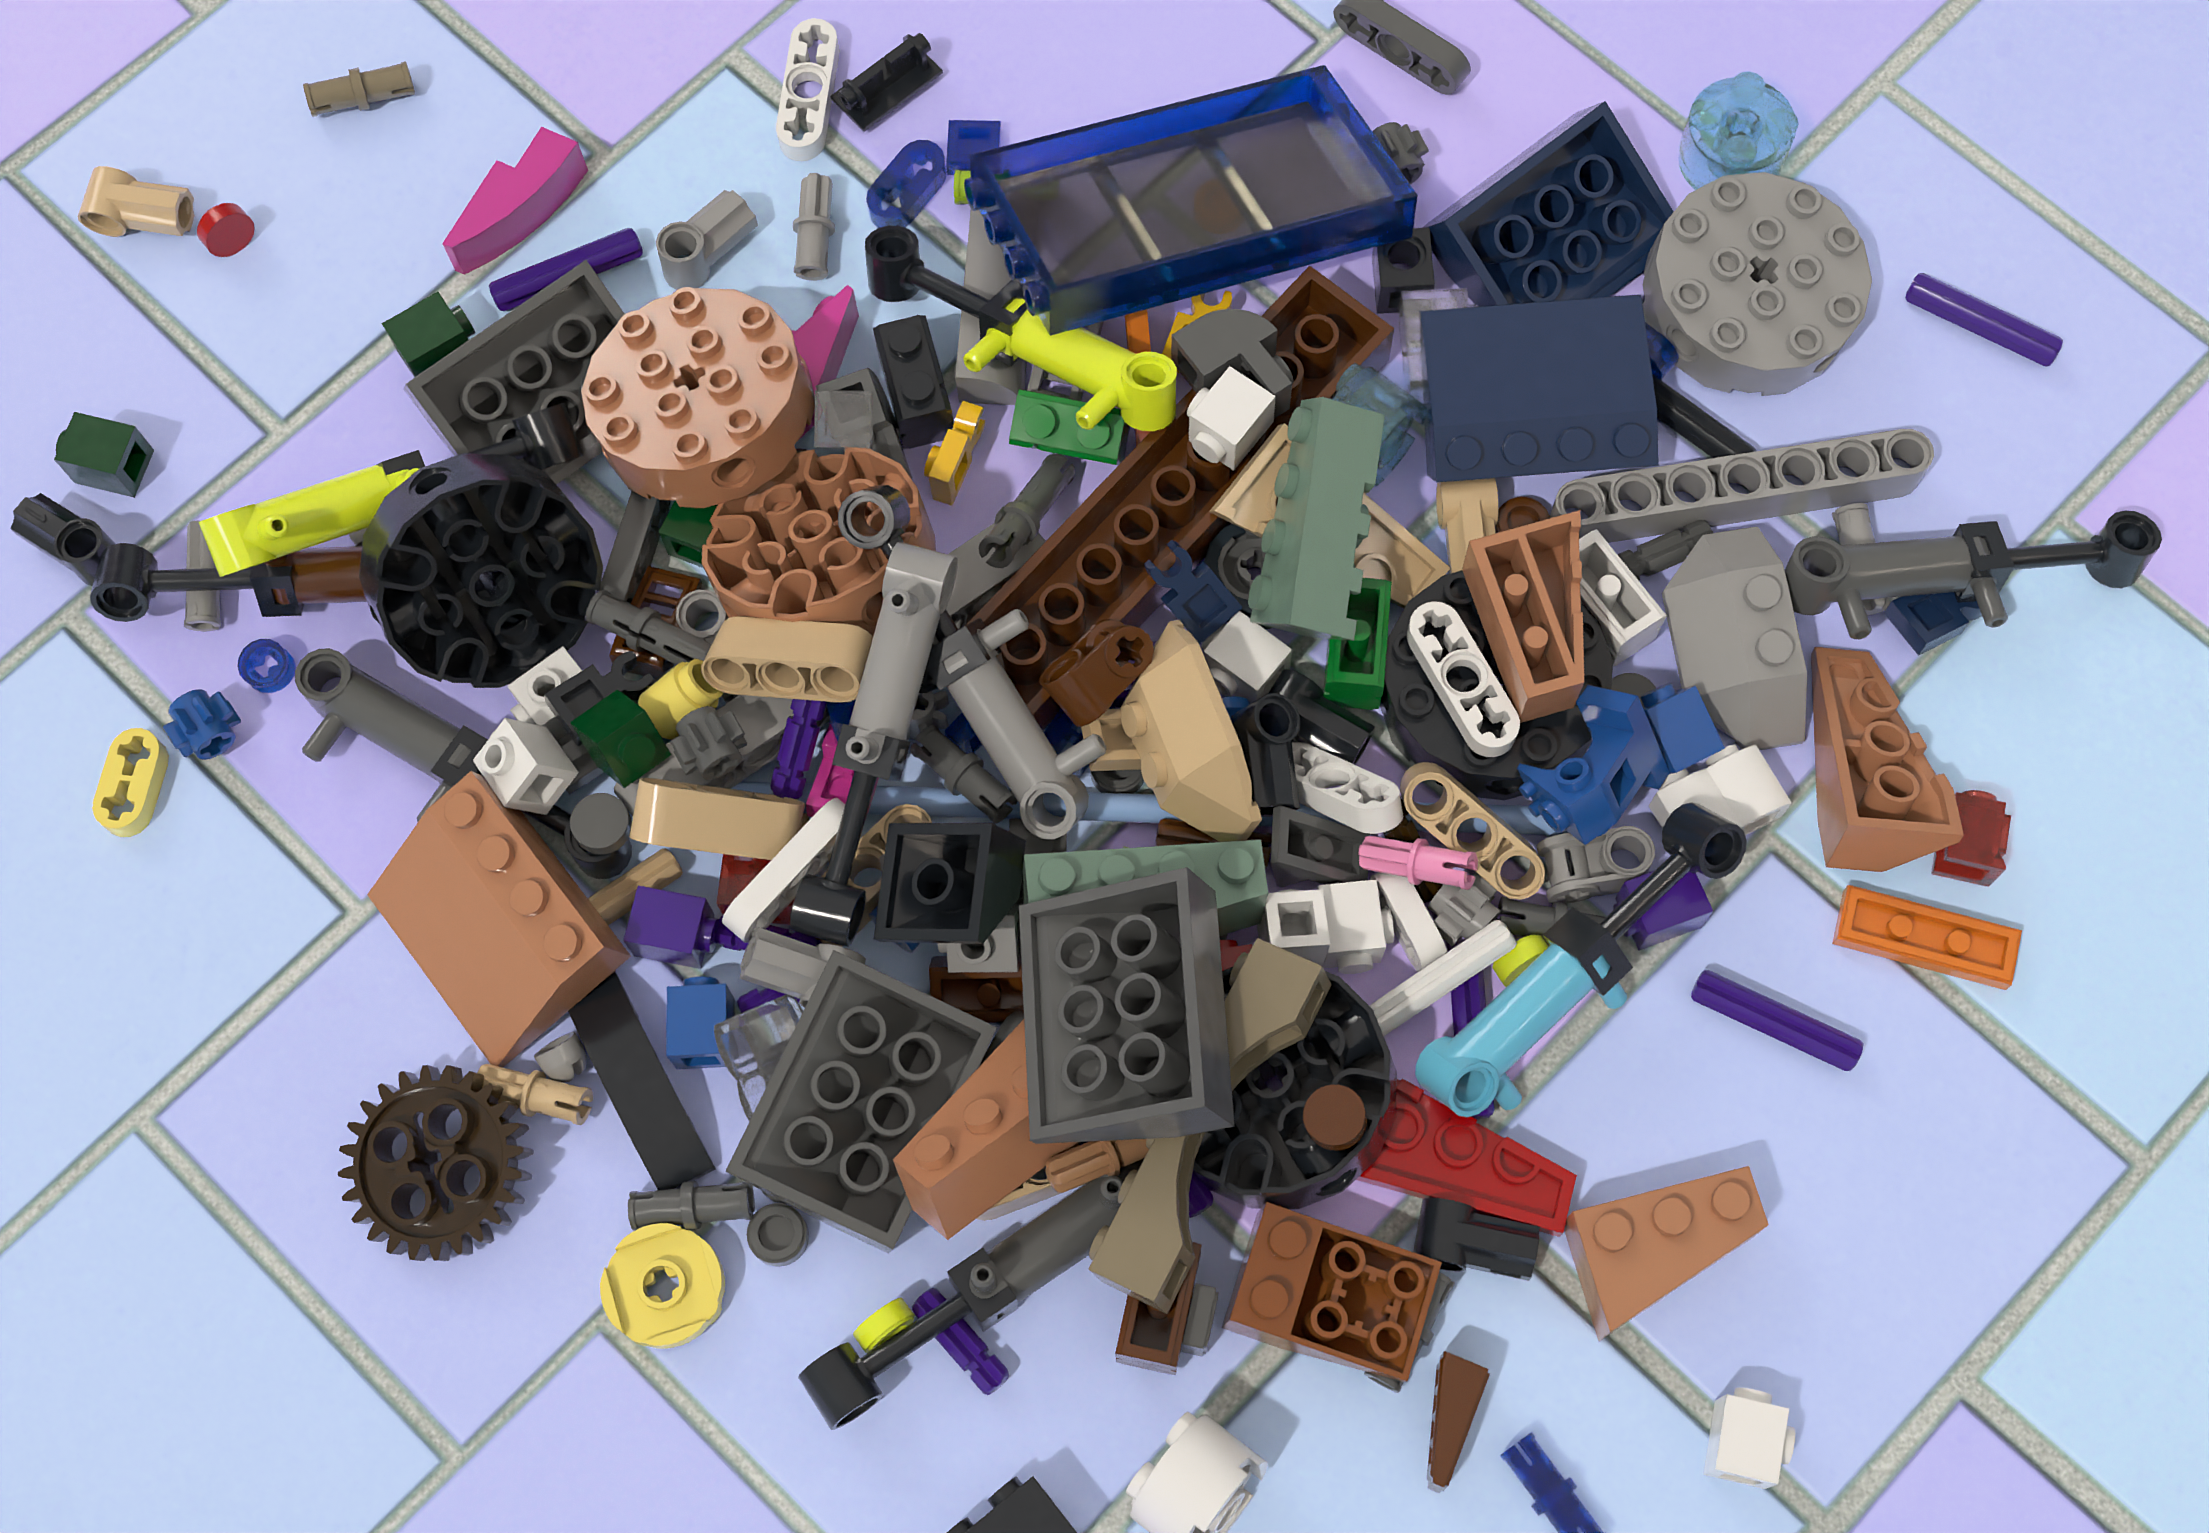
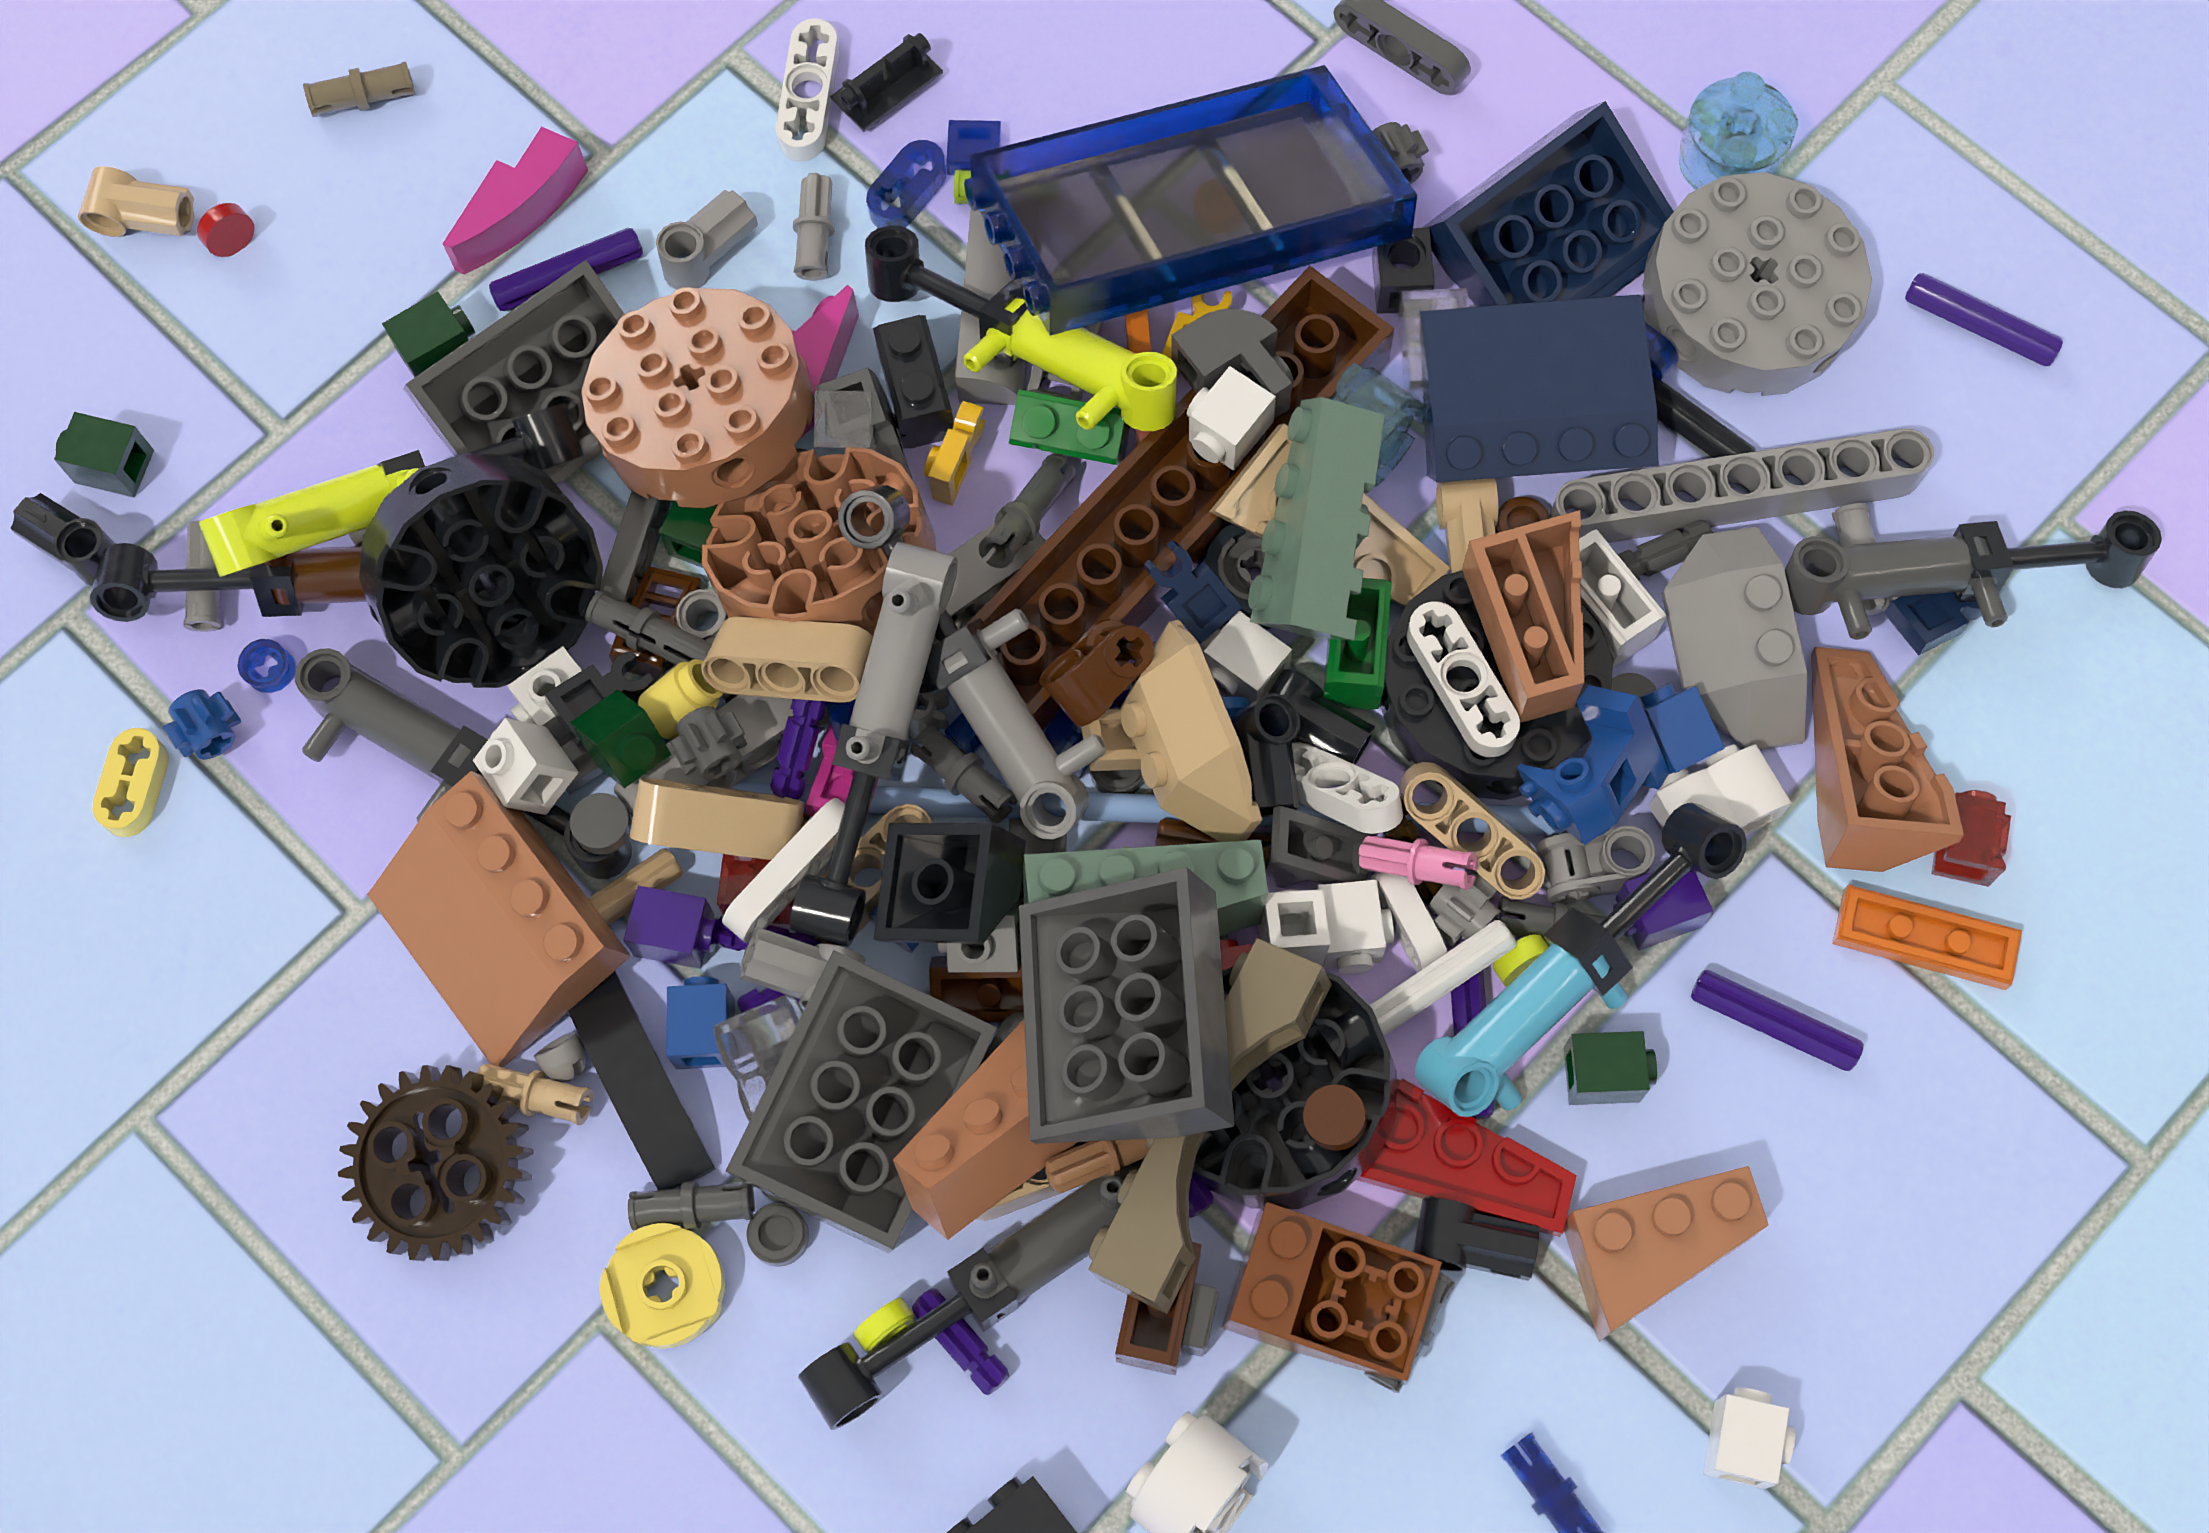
reddish brown slope [1427,1351,1490,1493] -> none
none -> dark green brick [1563,1031,1657,1105]

